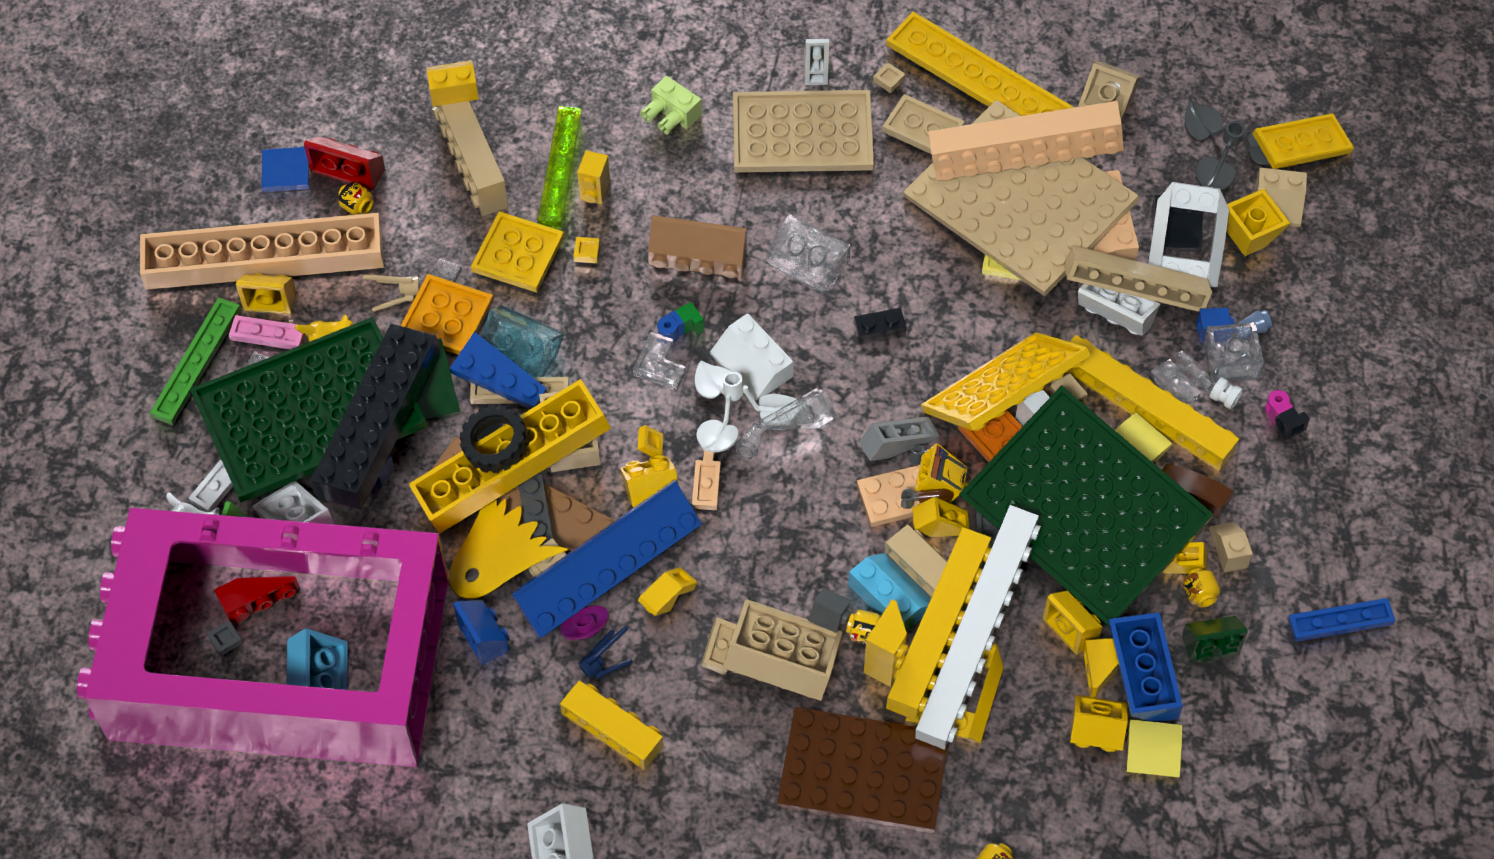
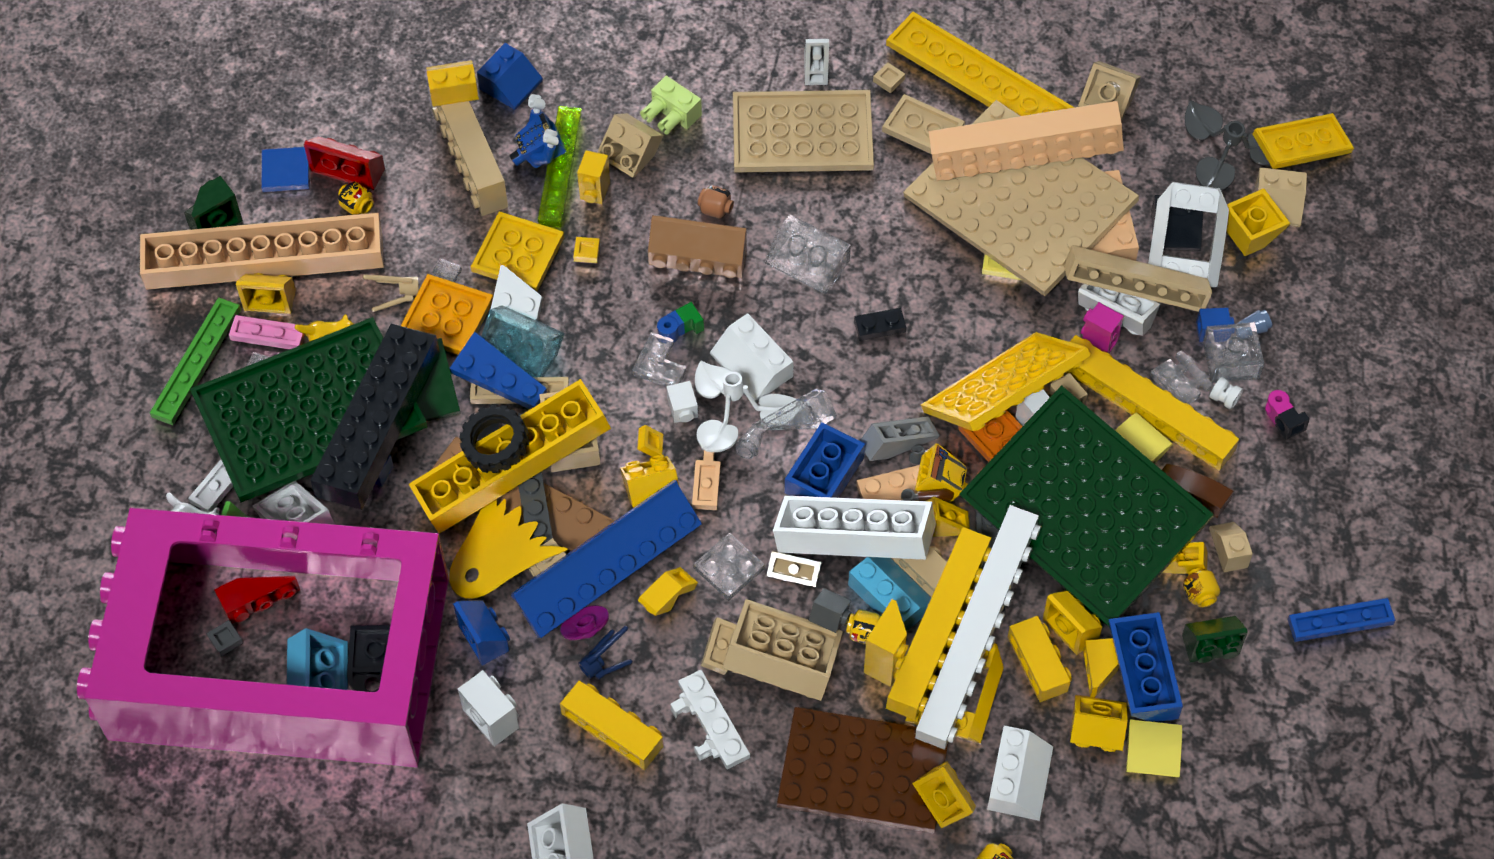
none -> dark green slope [184,176,243,230]
none -> black tile [347,625,390,692]
none -> white brick [458,670,519,747]
none -> blue slope [477,43,543,110]
none -> white wing [491,265,544,321]
none -> blue torso [510,94,566,168]
none -> tan slope [597,113,664,178]
none -> white brick [666,381,698,423]
none -> white hinge [670,670,750,769]
none -> clear plate [693,532,765,601]
none -> nougat head [697,185,734,219]
none -> slope [767,550,823,587]
none -> white brick [773,496,936,560]
none -> blue brick [785,422,865,498]
none -> yellow slope [912,761,976,828]
none -> white slope [987,726,1053,821]
none -> yellow brick [1008,616,1072,702]
none -> dark pink brick [1081,302,1124,354]

